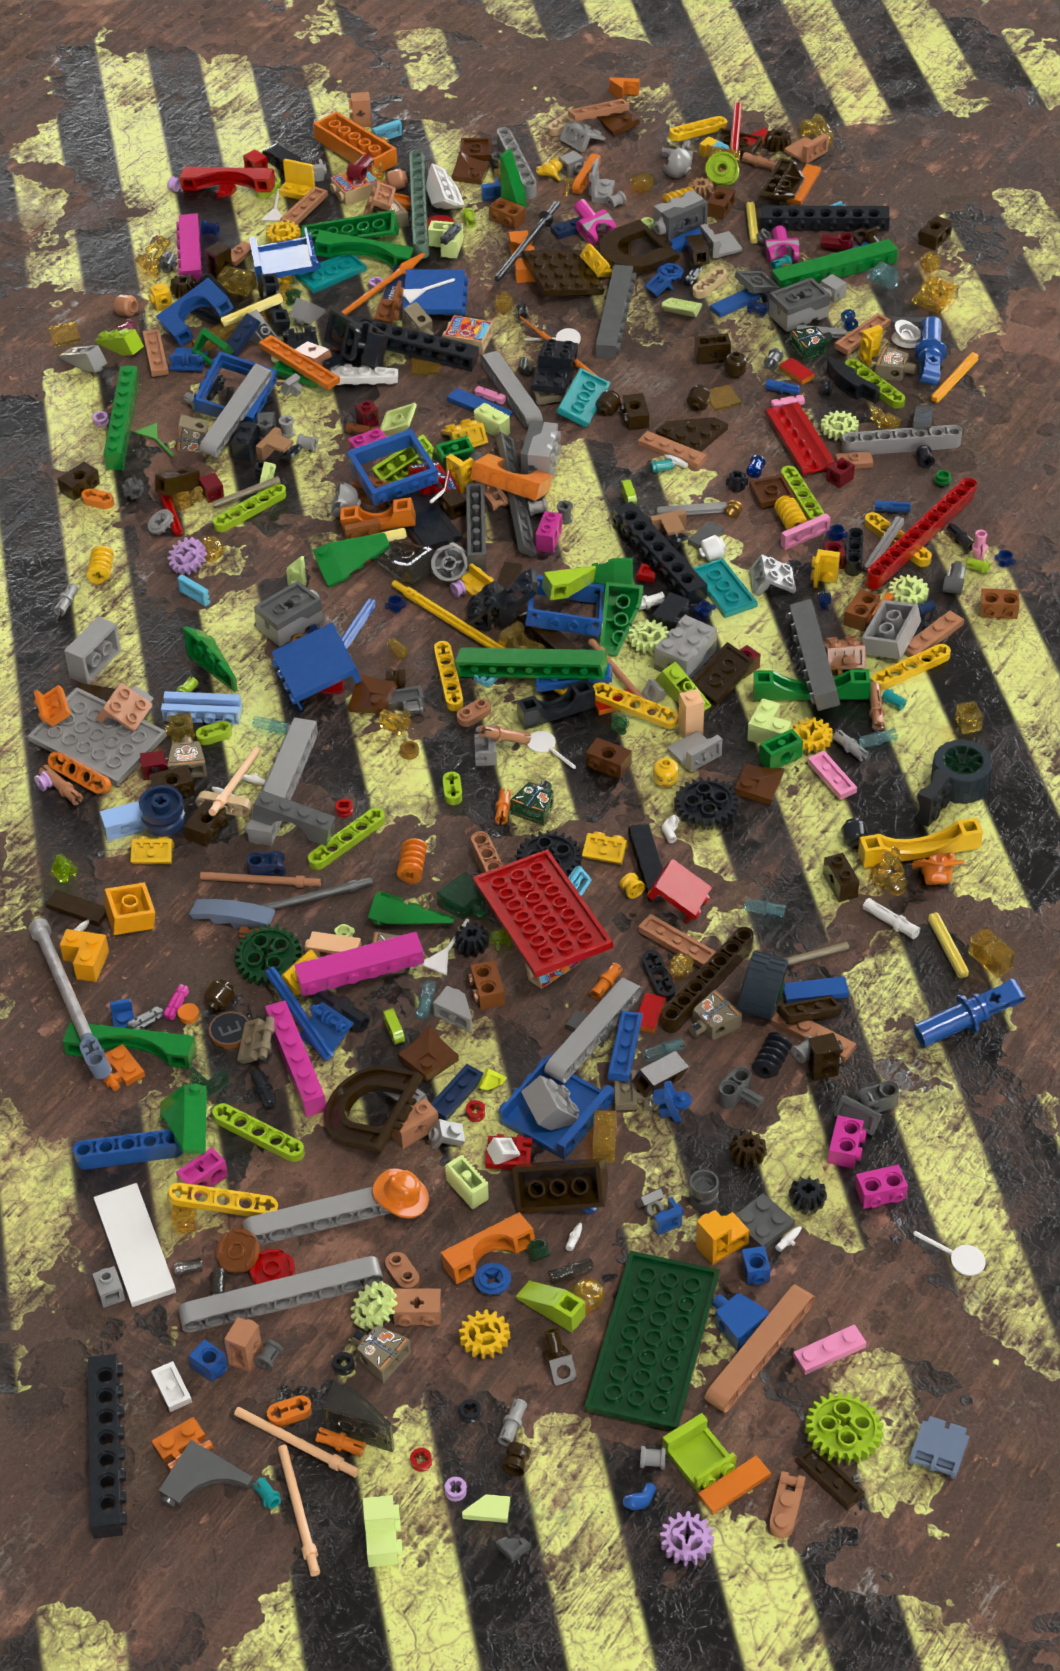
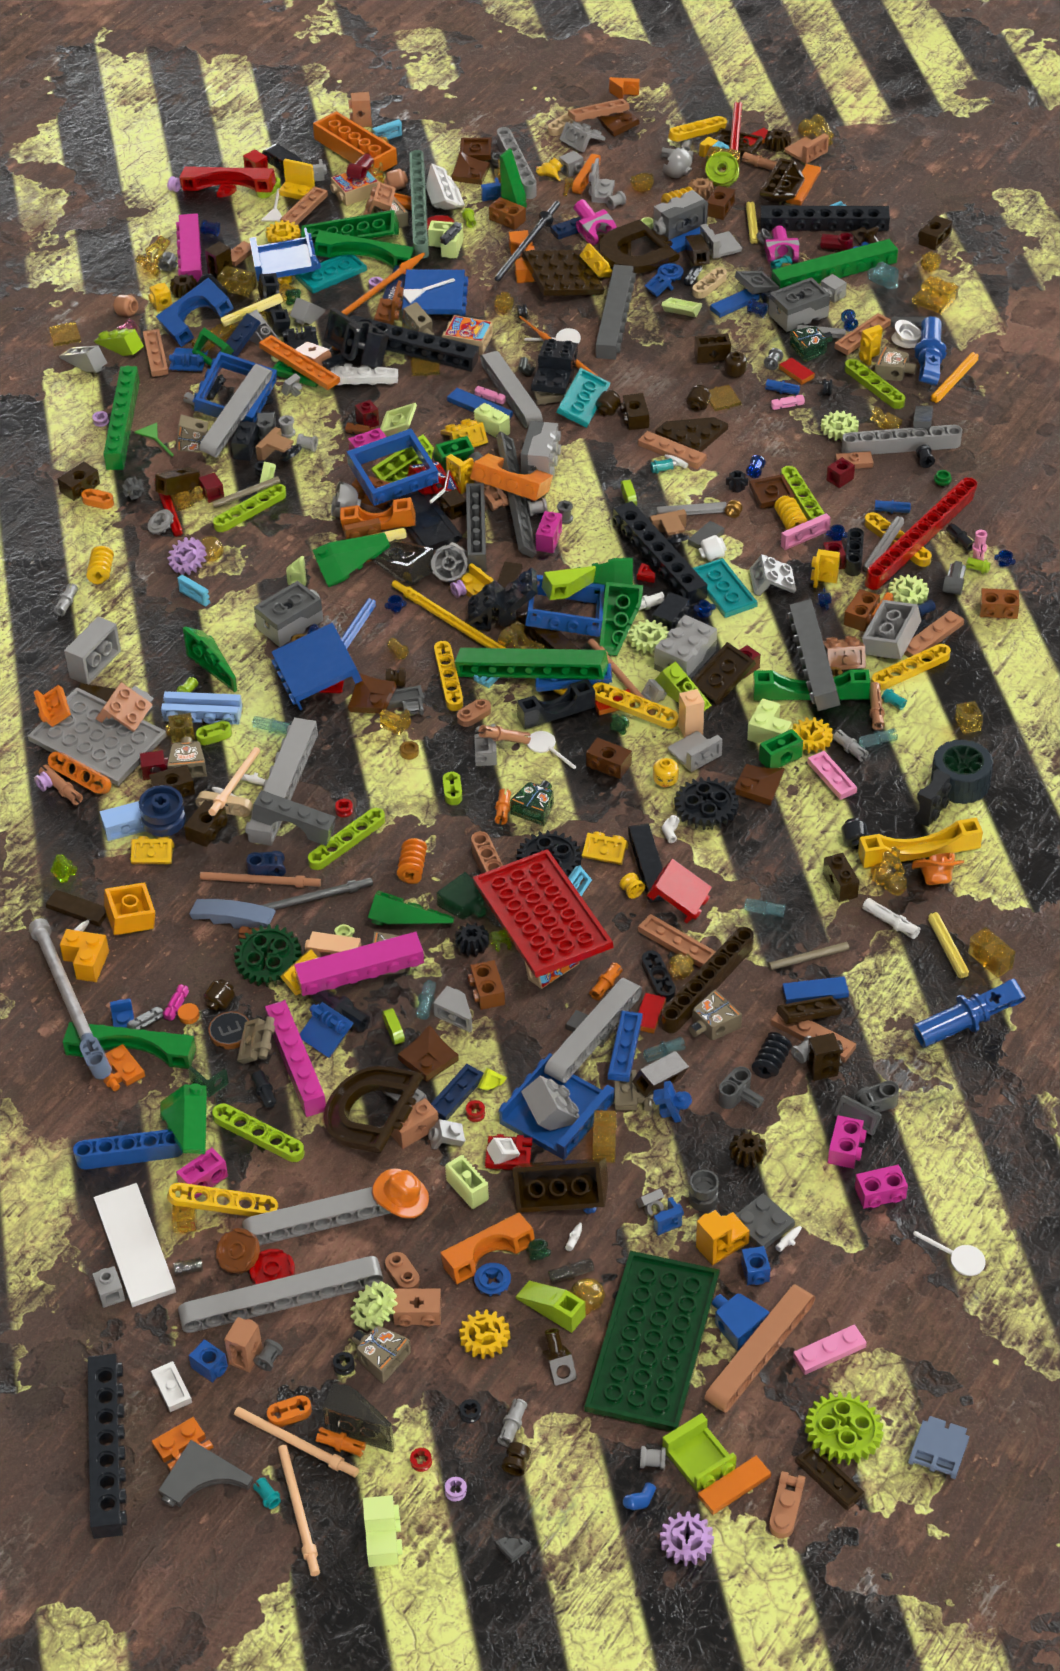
black axle [190,307,225,329] -> none
clear smoke pin [210,1267,228,1296] -> none
blue axle [265,967,334,1061] -> none
white piece [420,919,469,976] -> none
yellowish green tile [462,1495,510,1523] -> none
black wheel [737,950,789,1021] -> none
red plate [764,402,835,475] -> none
black gear [788,1175,827,1215] -> none
black slope [827,356,880,404] -> none

